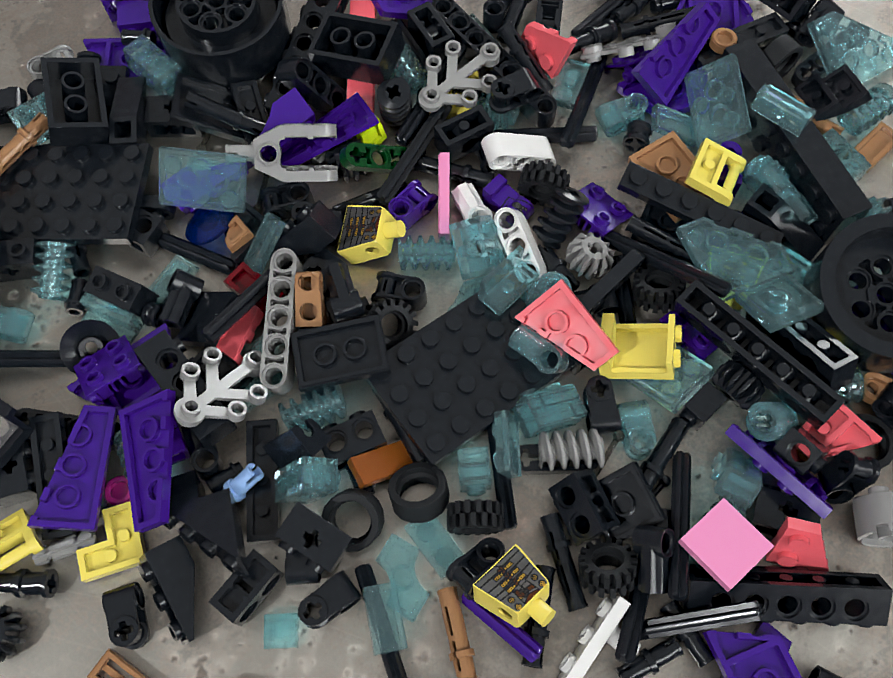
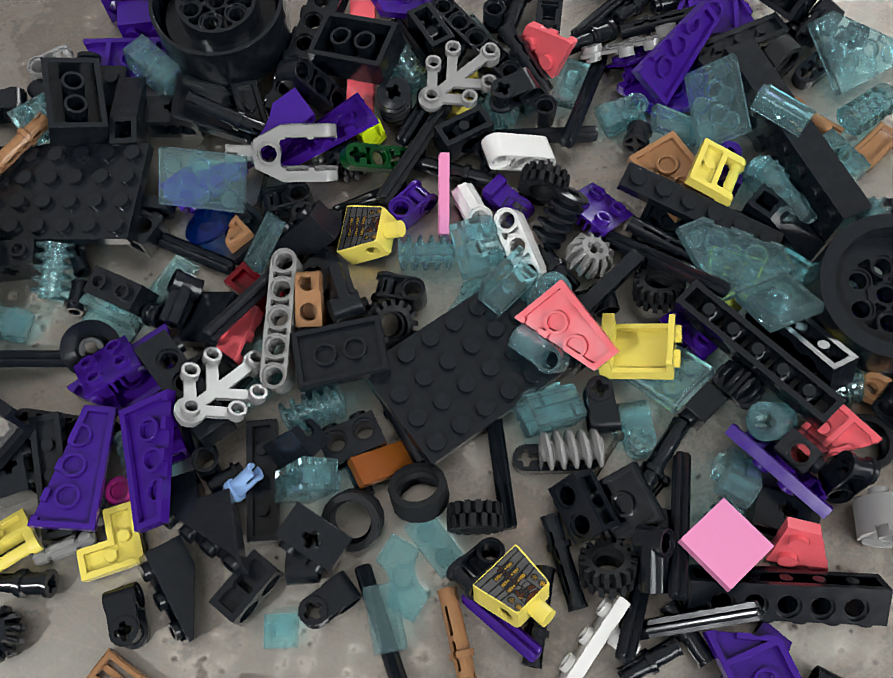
black pin [121,28,157,49] -> none
clear light blue brick [457,446,492,496] -> none
clear light blue plate [492,410,522,479] -> none
black axle [611,255,637,324] -> none
medium nougat tile [709,28,738,54] -> none
black slope [794,63,873,121] -> none

